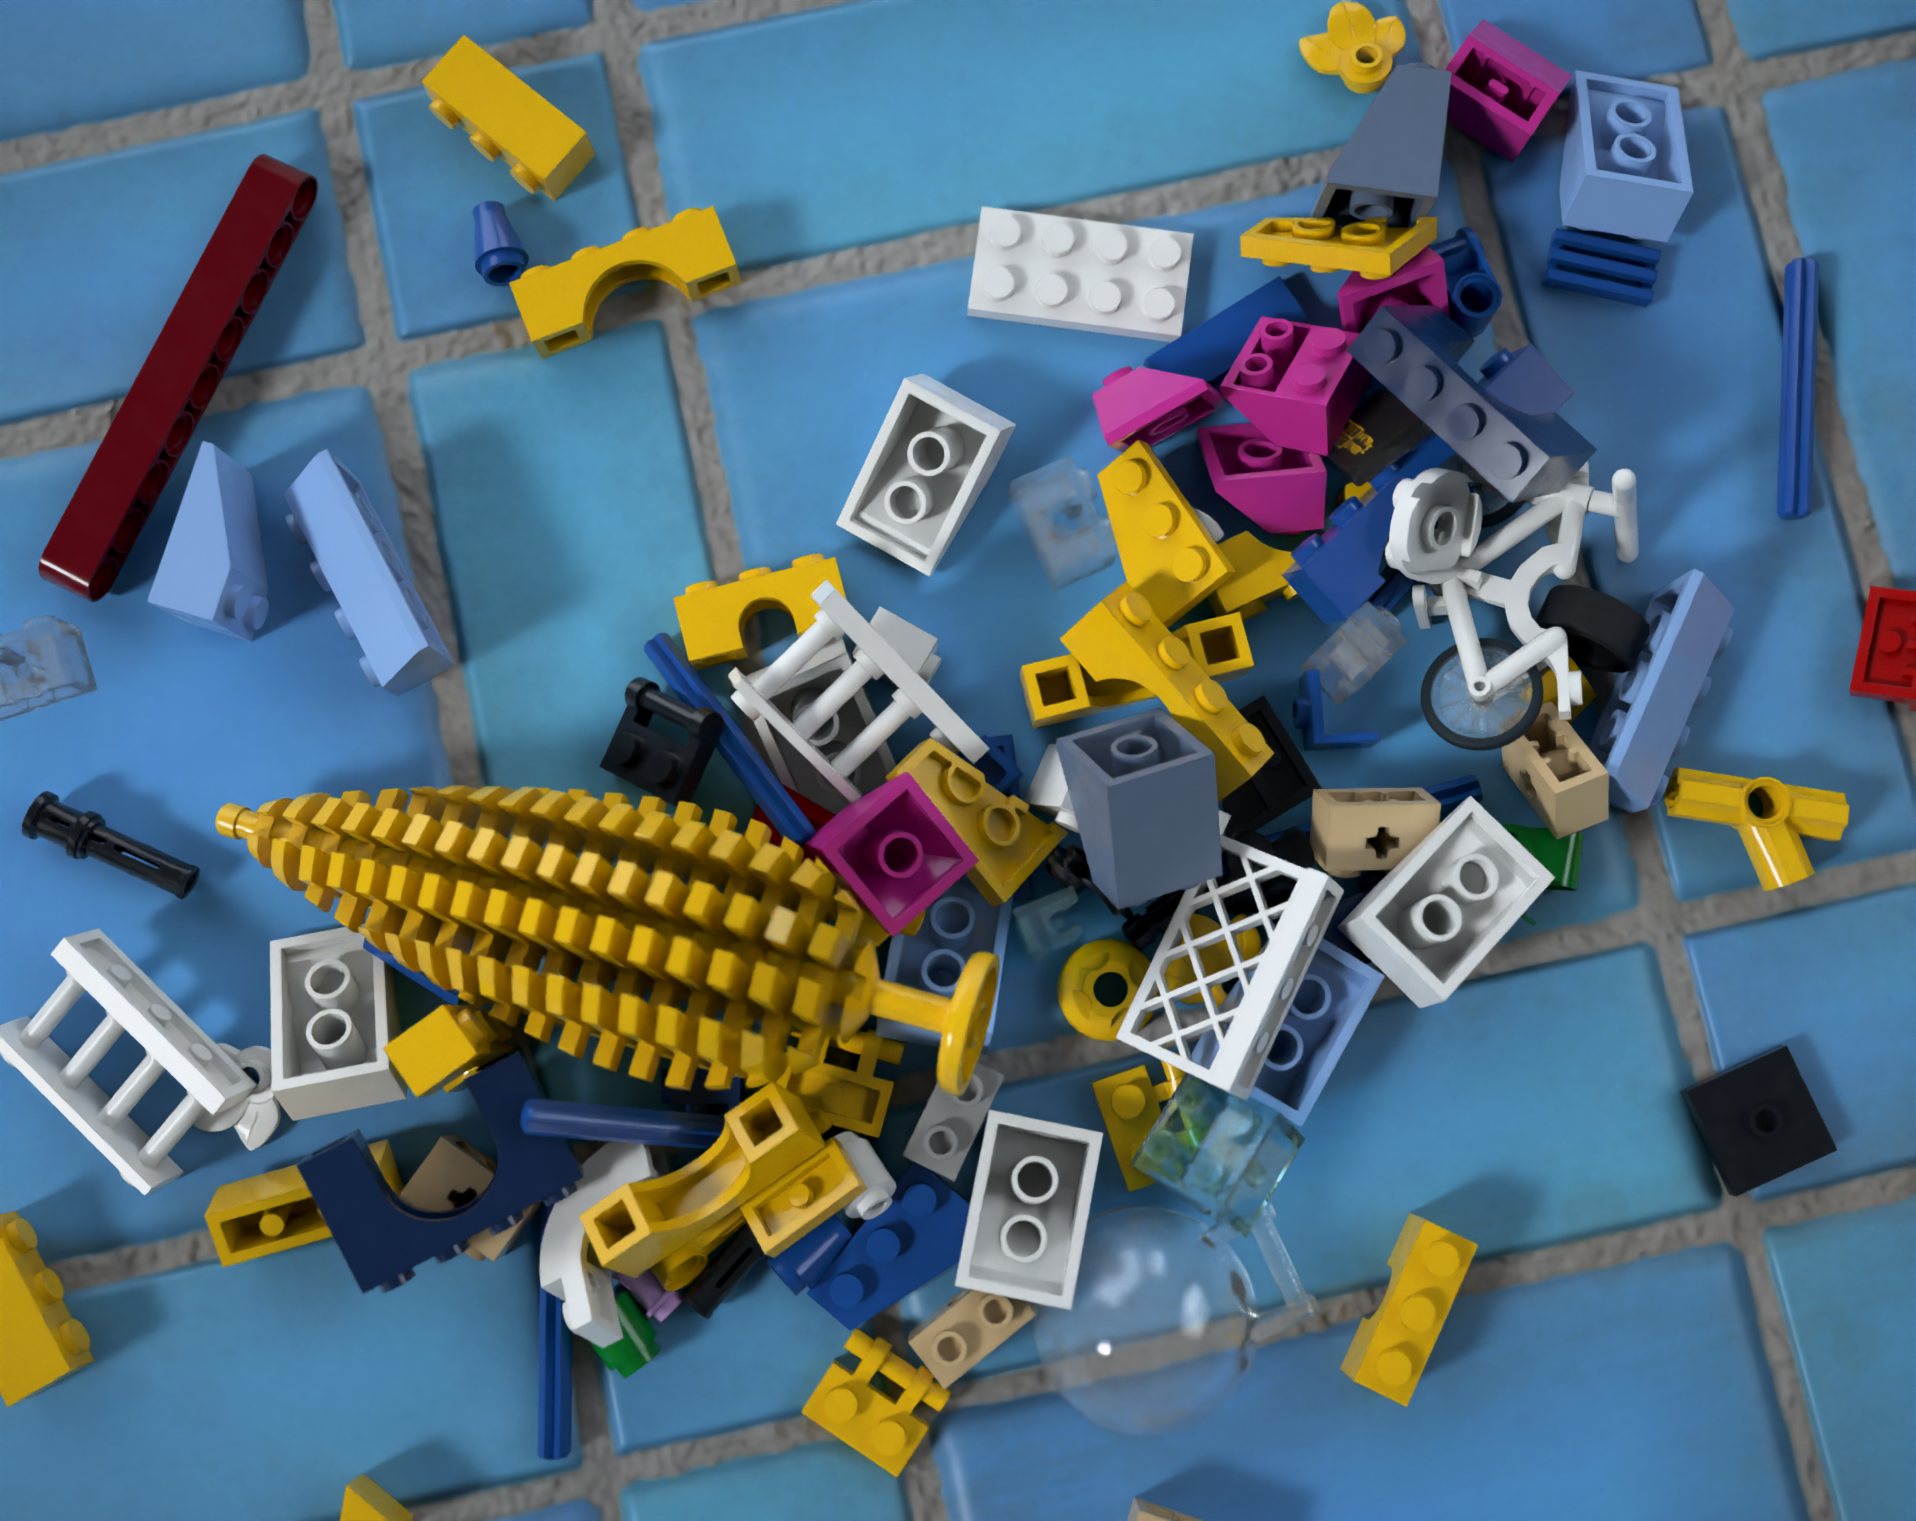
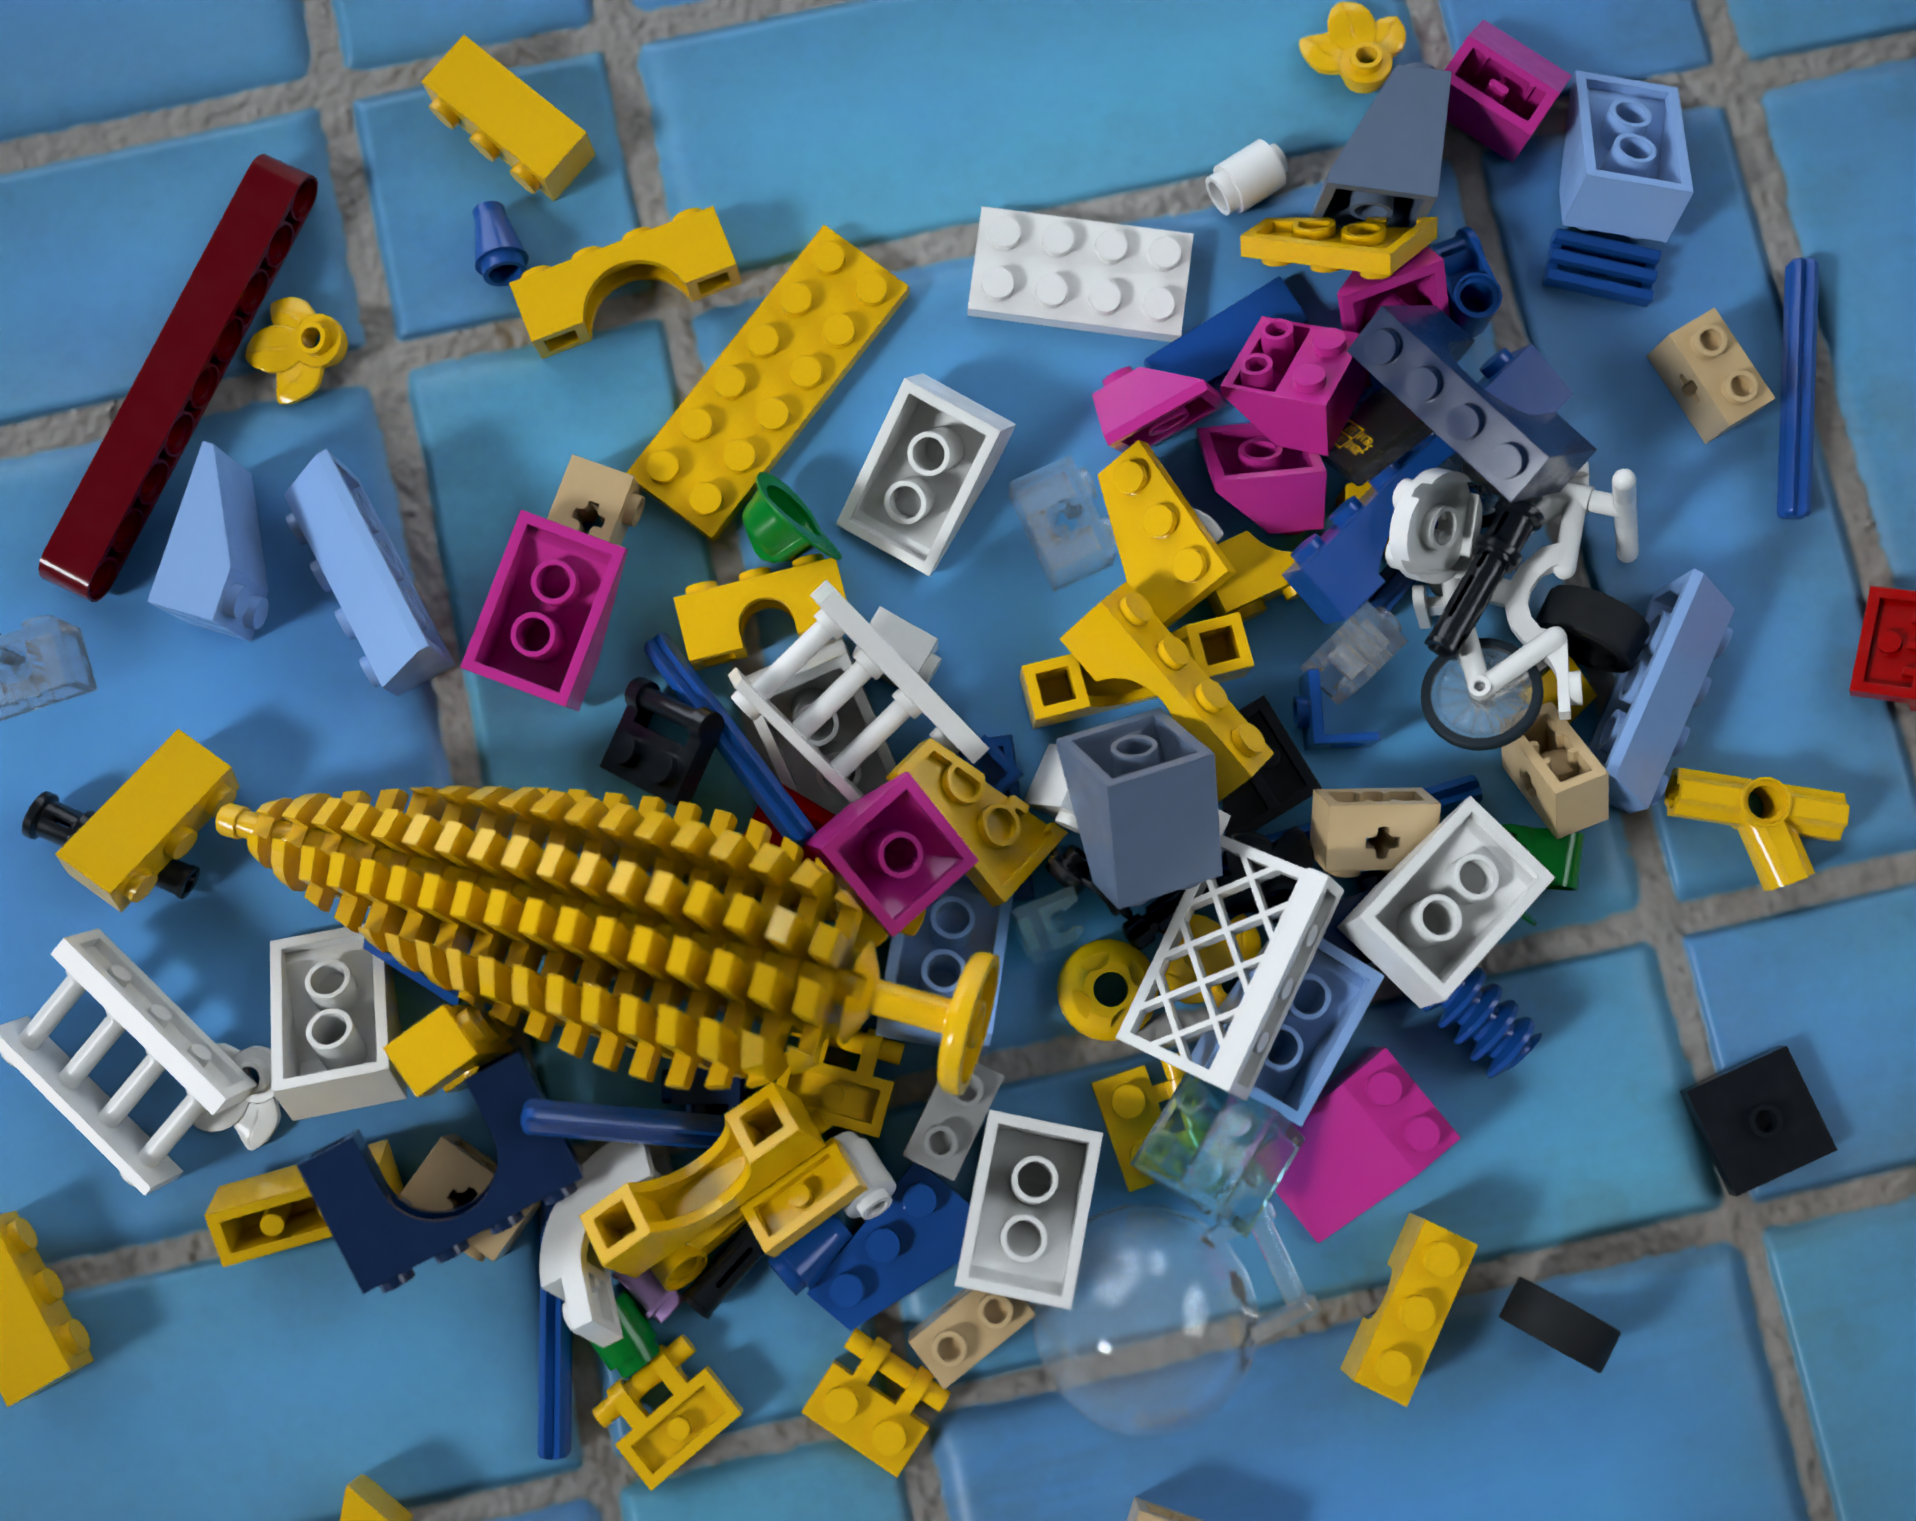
none -> yellow brick [55,728,240,913]
none -> yellow plate [245,297,348,405]
none -> dark pink slope [460,510,628,712]
none -> tan brick [547,454,645,548]
none -> yellow plate [592,1334,744,1491]
none -> yellow plate [626,224,910,543]
none -> green piece [742,472,842,564]
none -> white brick [1205,139,1289,215]
none -> dark pink slope [1244,1047,1461,1244]
none -> blue piece [1421,967,1542,1078]
none -> black pin [1424,496,1545,660]
none -> black tyre [1499,1277,1621,1373]
none -> tan brick [1647,307,1776,445]

